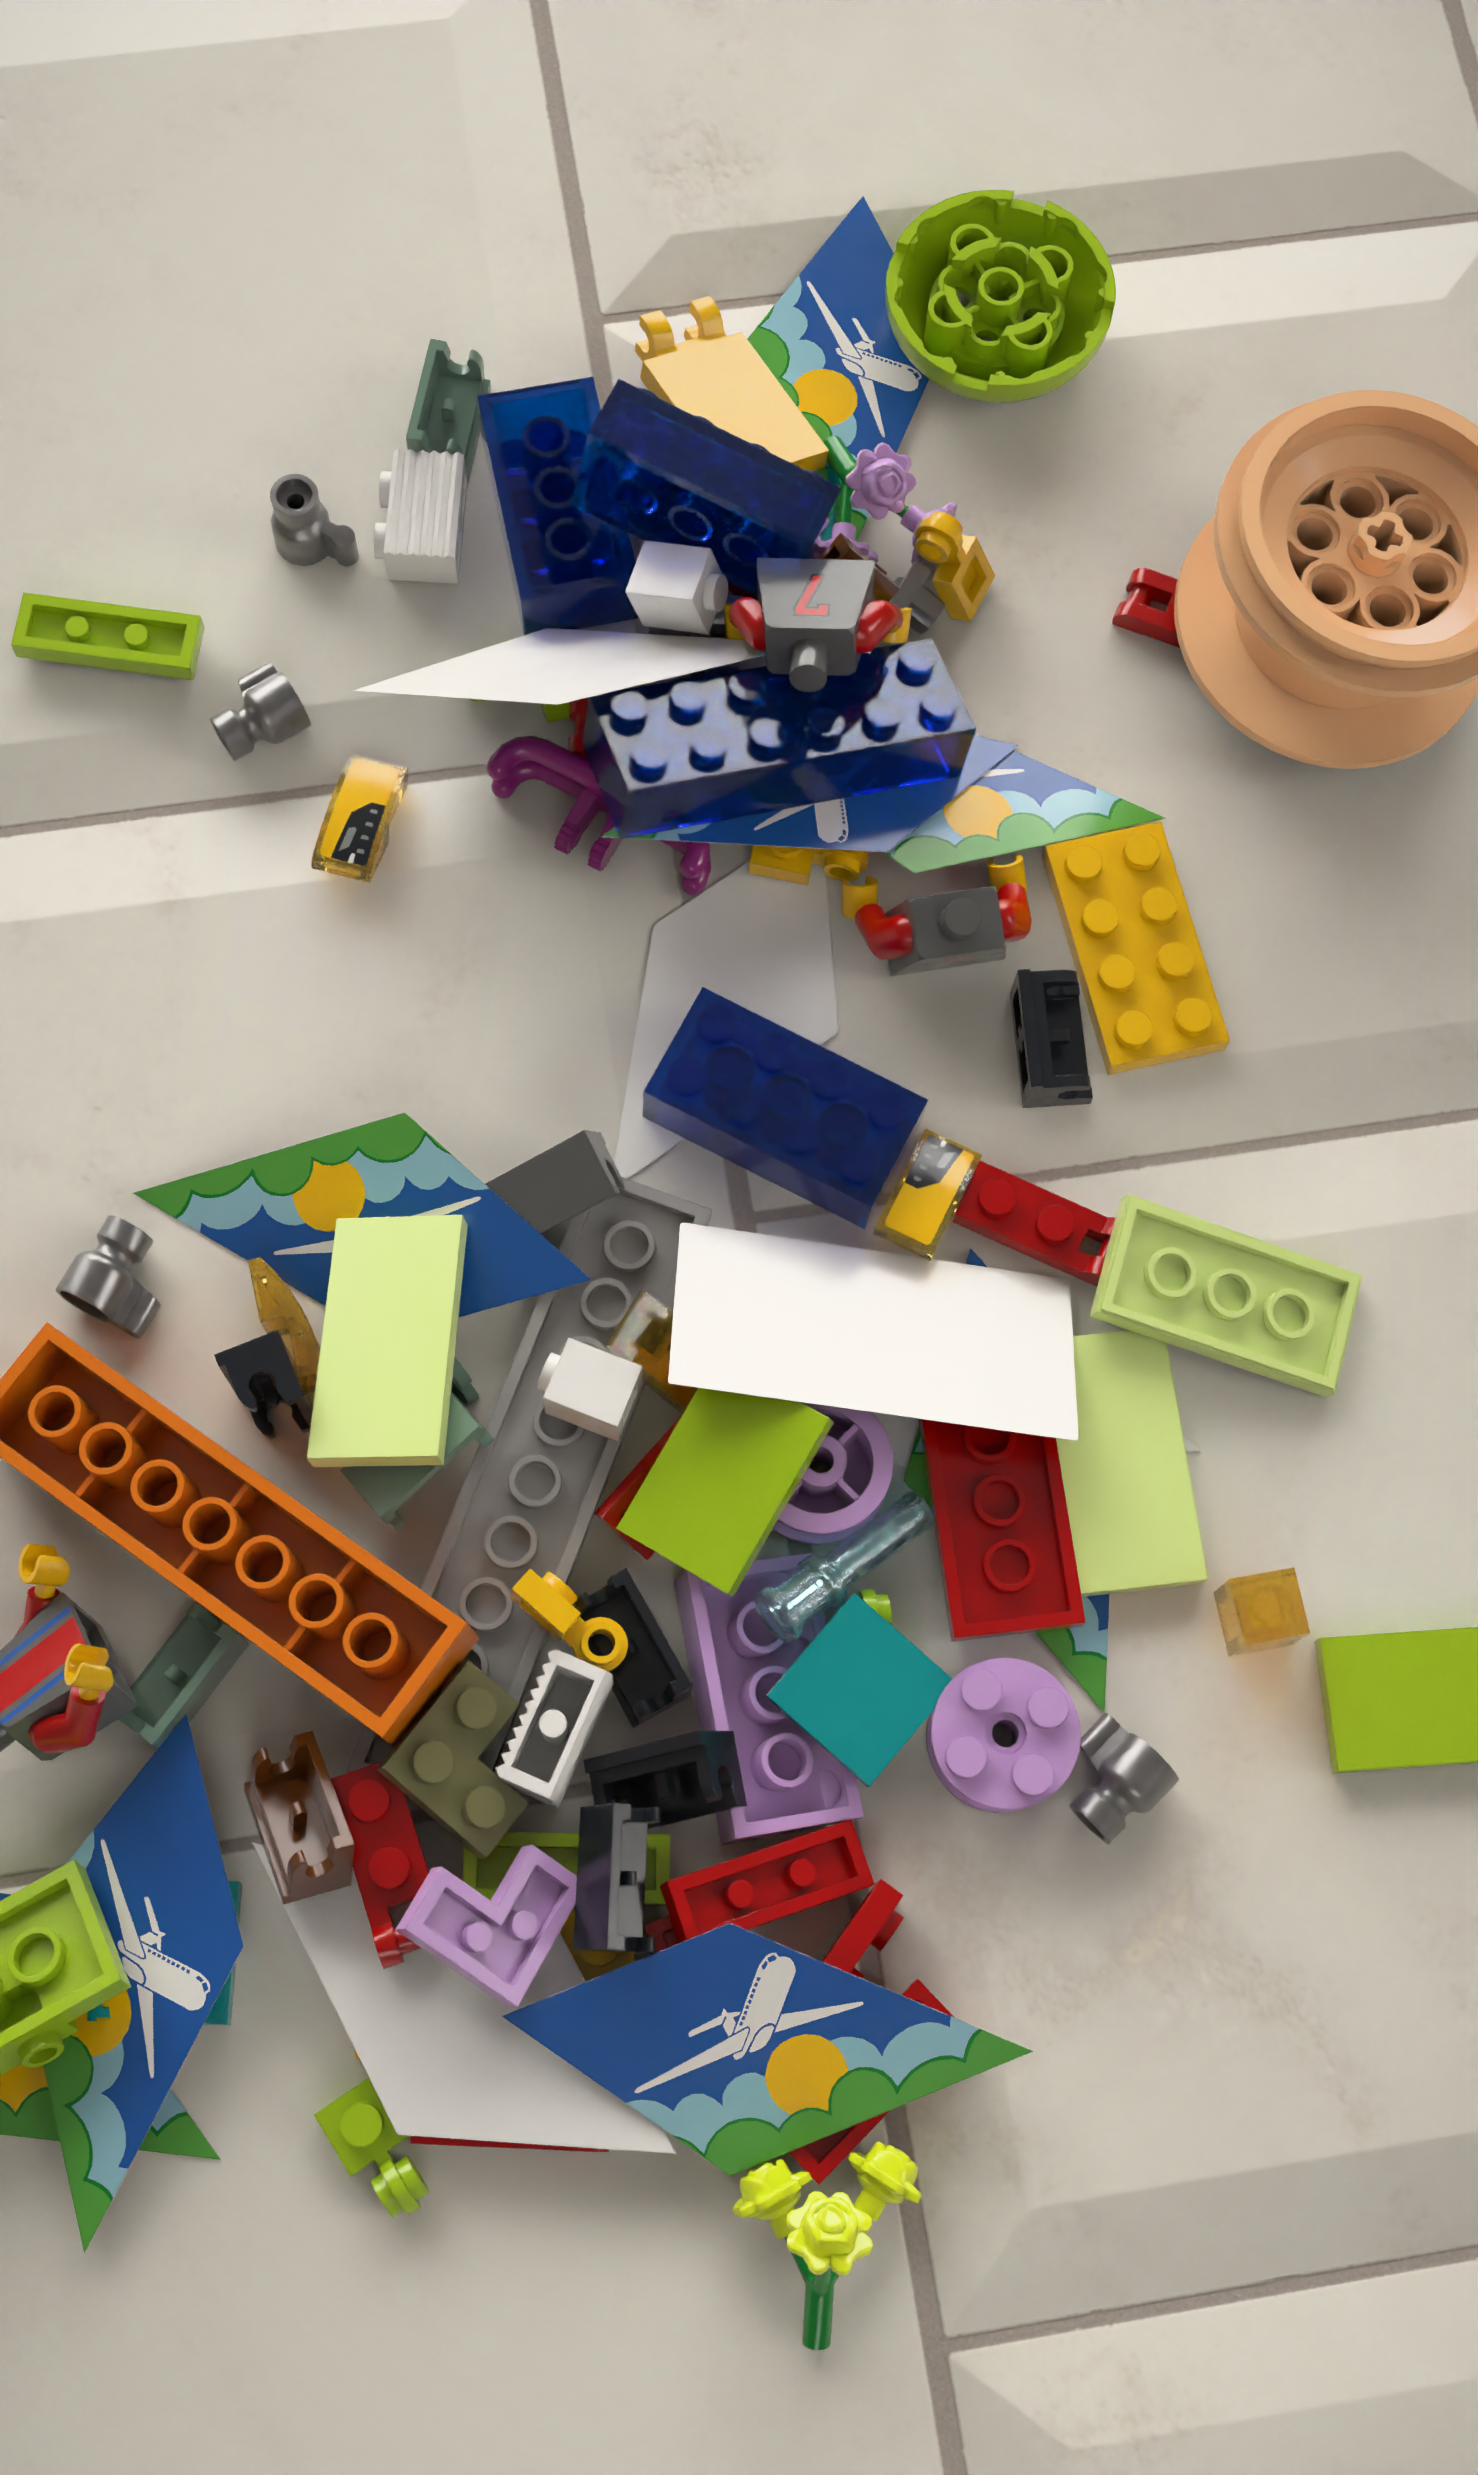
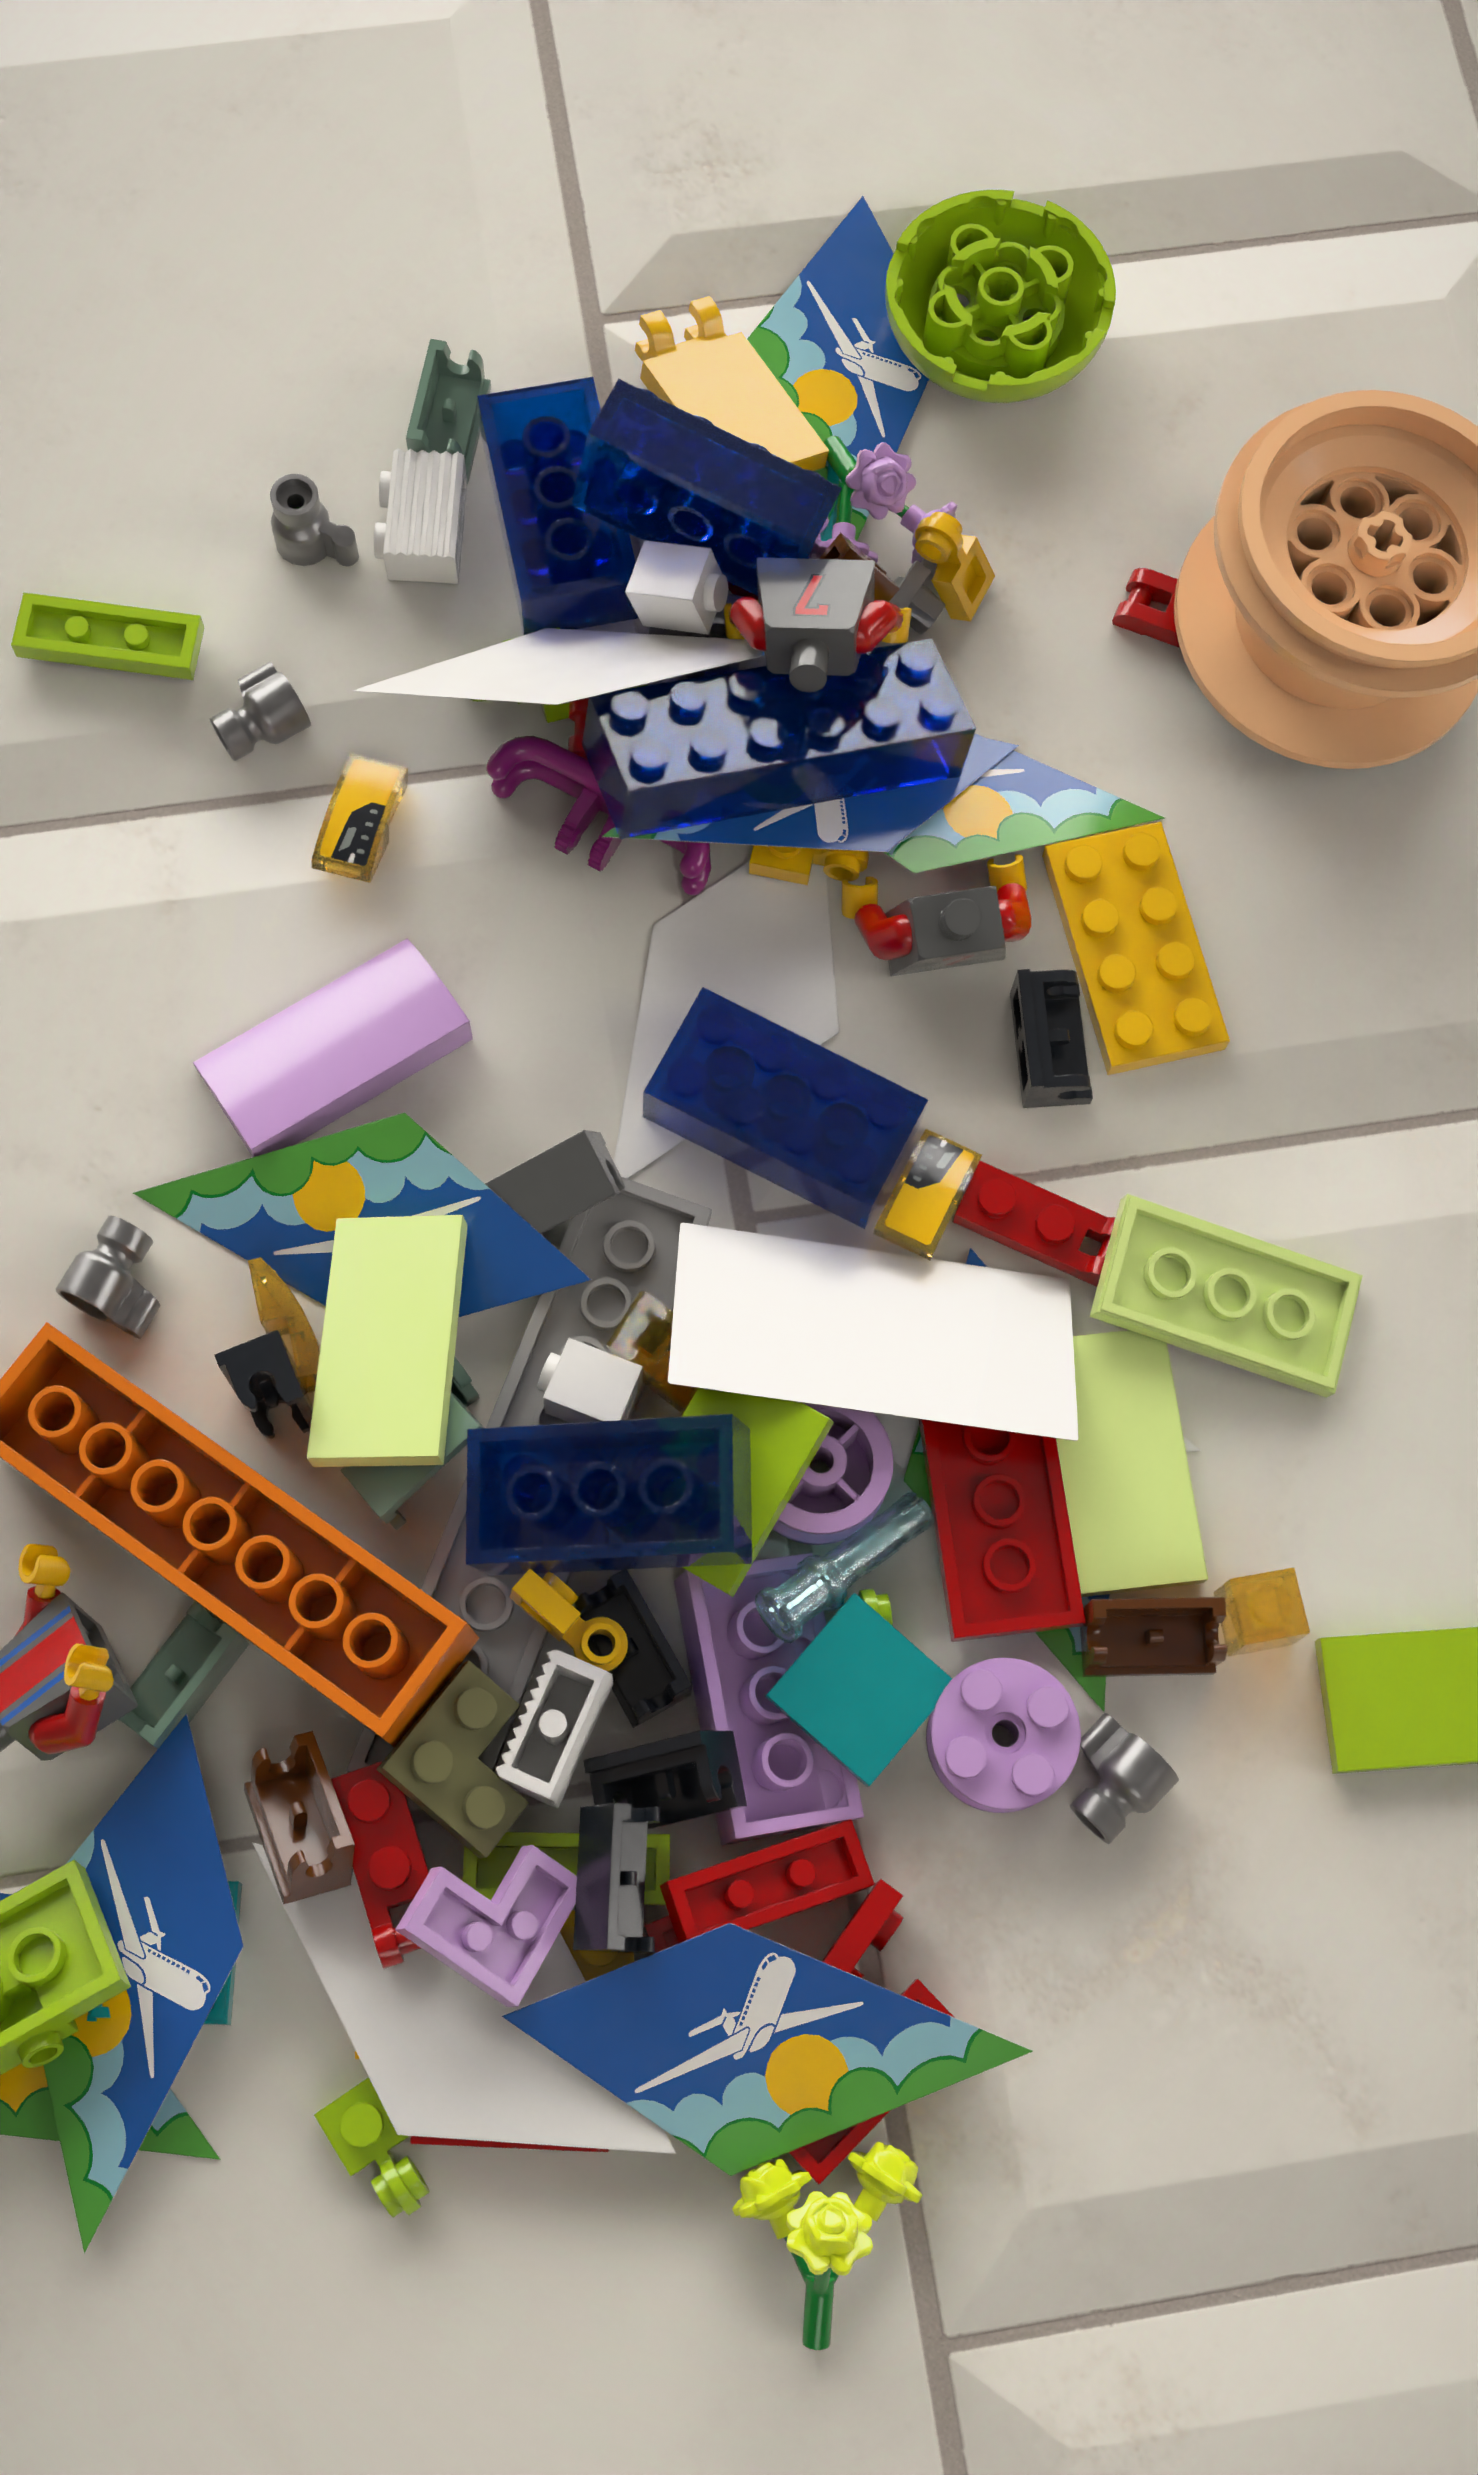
none -> lavender slope [193,938,473,1157]
none -> clear blue brick [466,1414,752,1576]
none -> reddish brown hinge [1080,1597,1227,1677]

